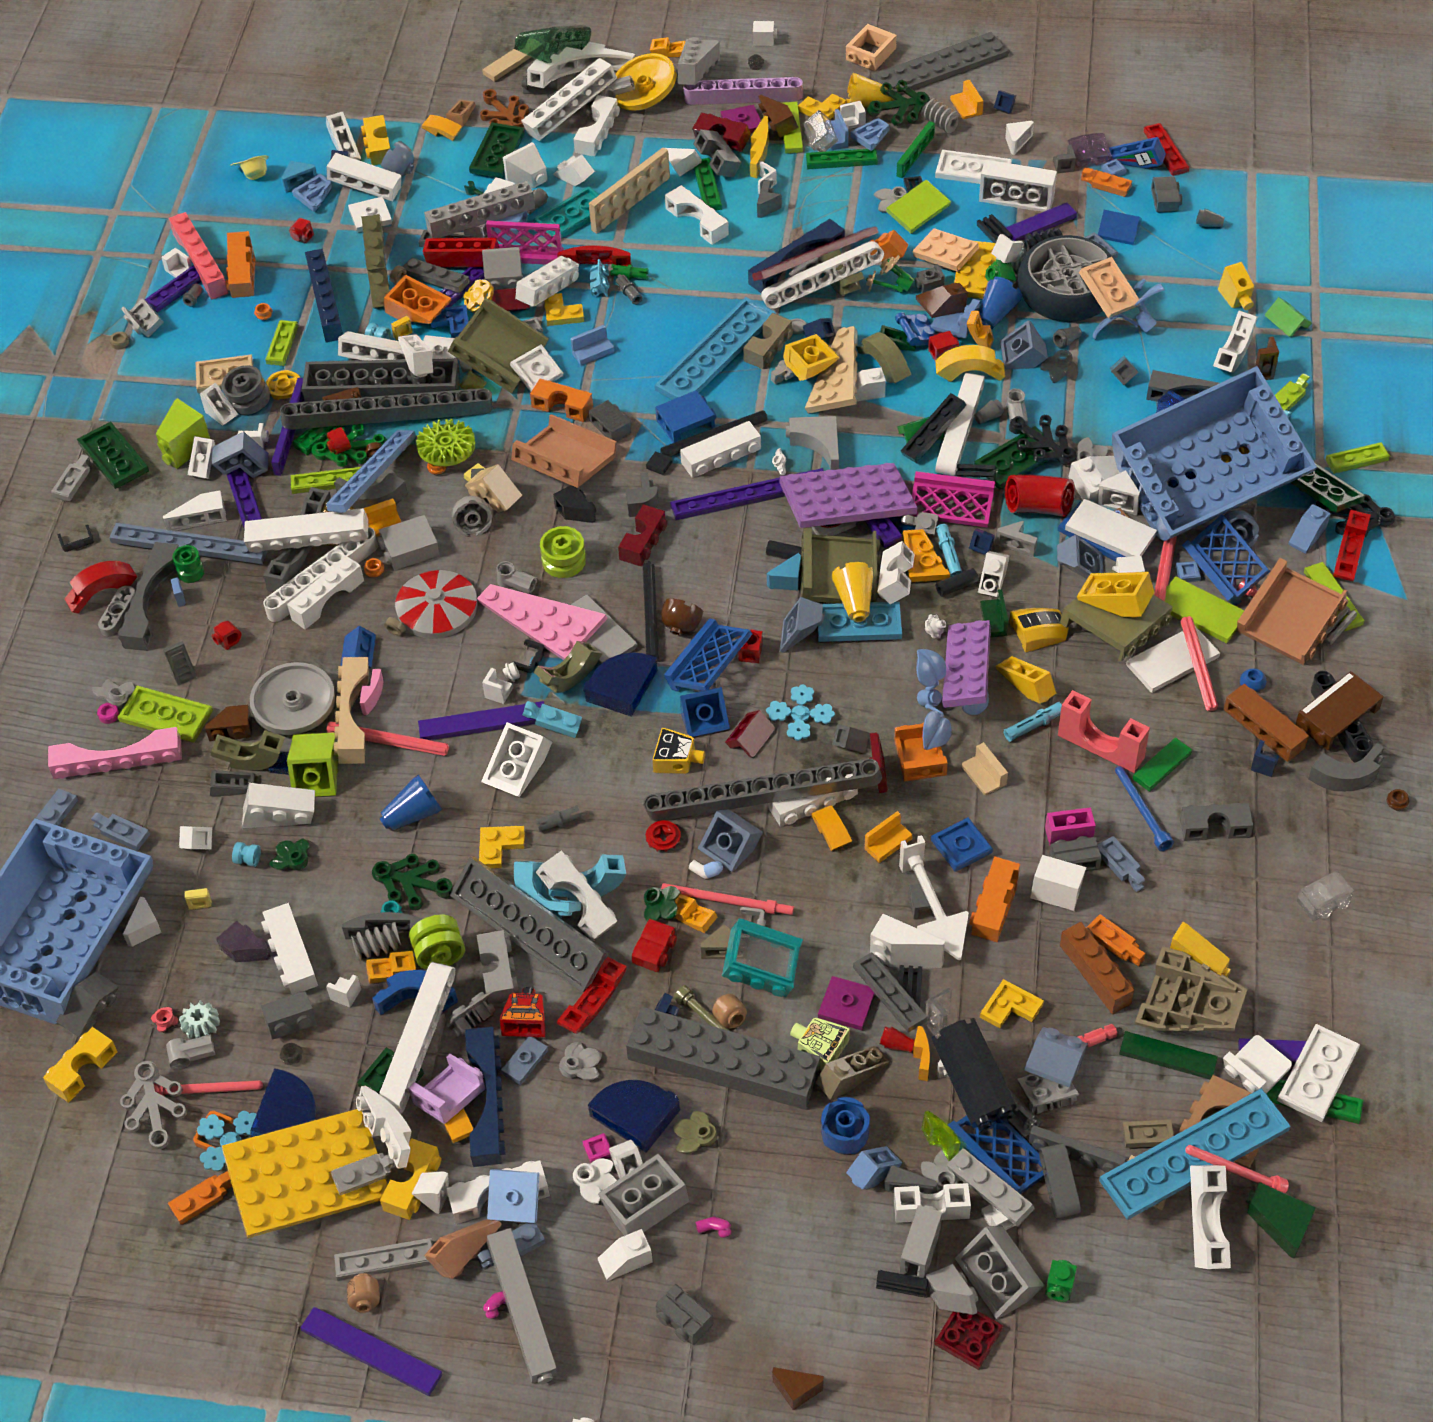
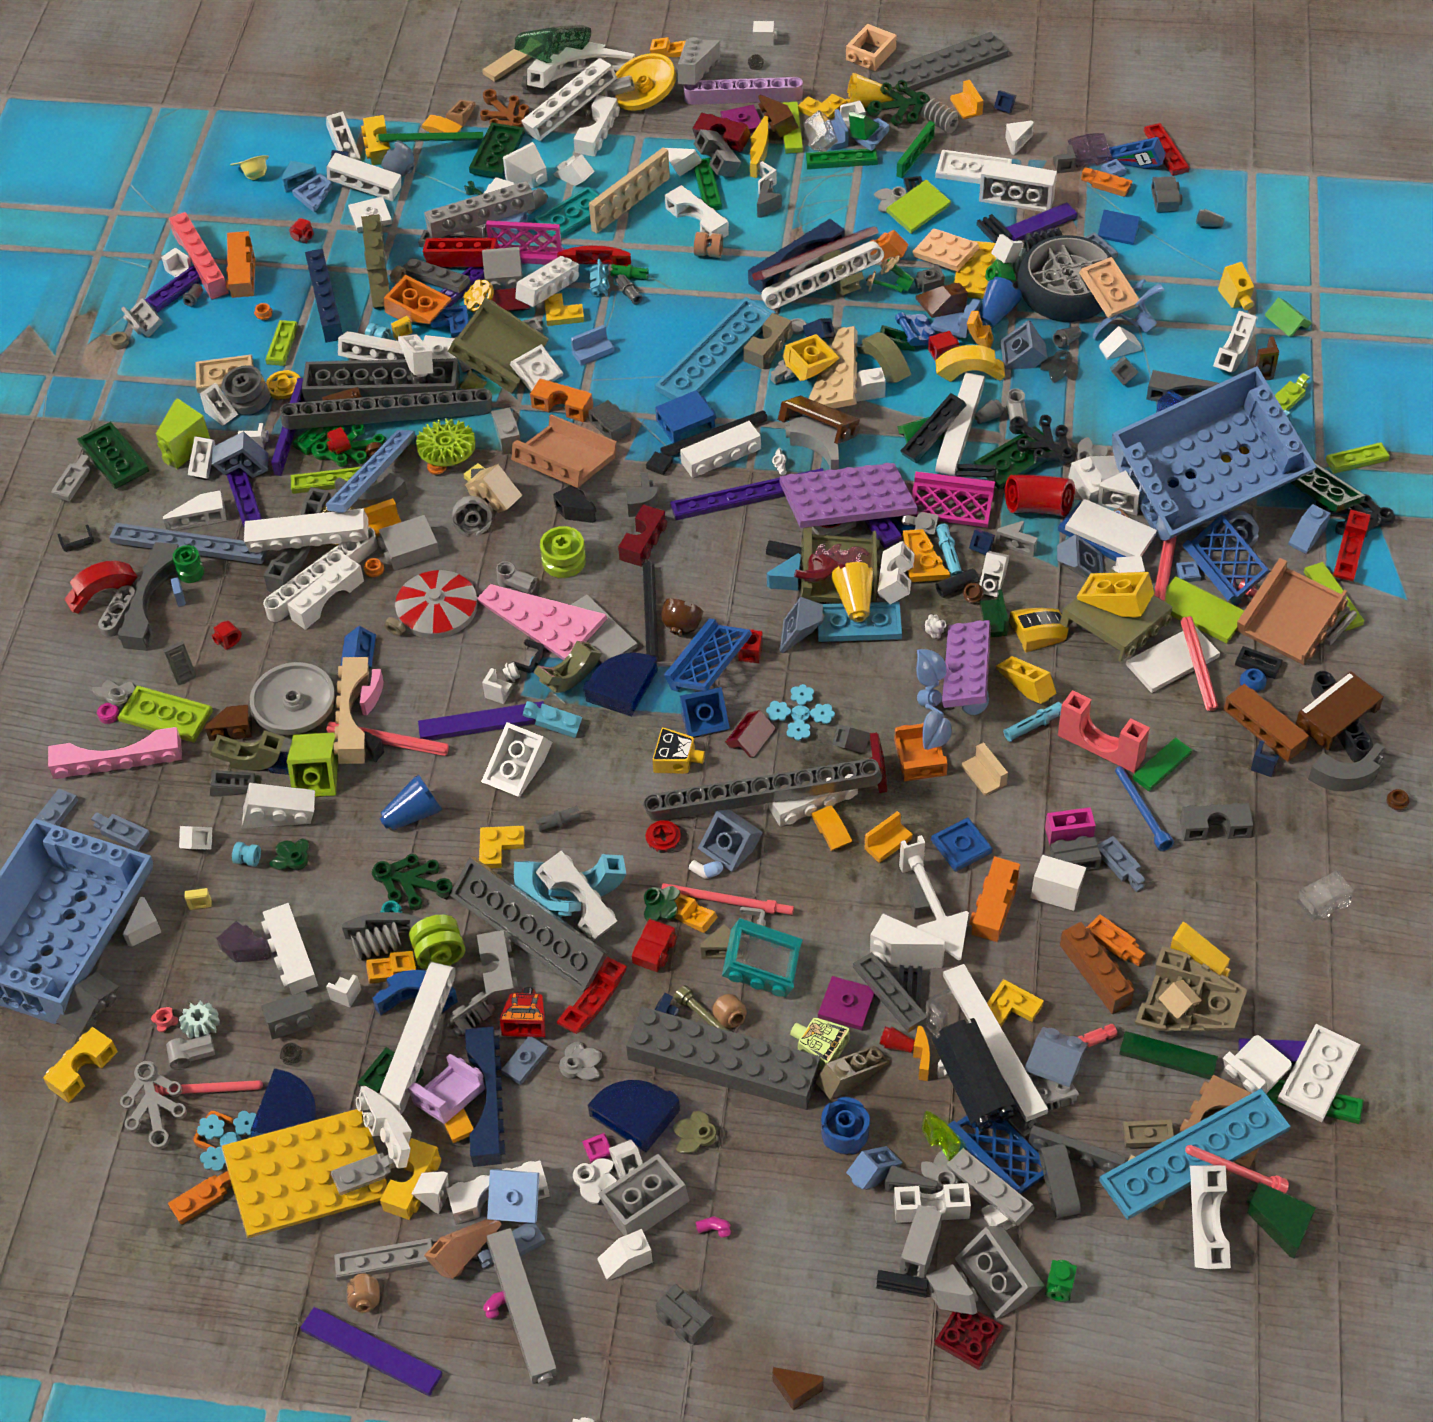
none -> black slope [364,731,384,762]
none -> green tile [376,132,484,143]
none -> light grey slope [491,407,520,455]
none -> nougat wheel [694,232,723,258]
none -> reddish brown panel [777,395,860,444]
none -> piece [794,544,873,582]
none -> green slope [849,112,880,140]
none -> white tile [943,964,1048,1122]
none -> reddish brown plate [963,583,984,603]
none -> white slope [1099,326,1142,360]
none -> tan panel [1158,980,1202,1018]
none -> black tile [1235,646,1283,679]

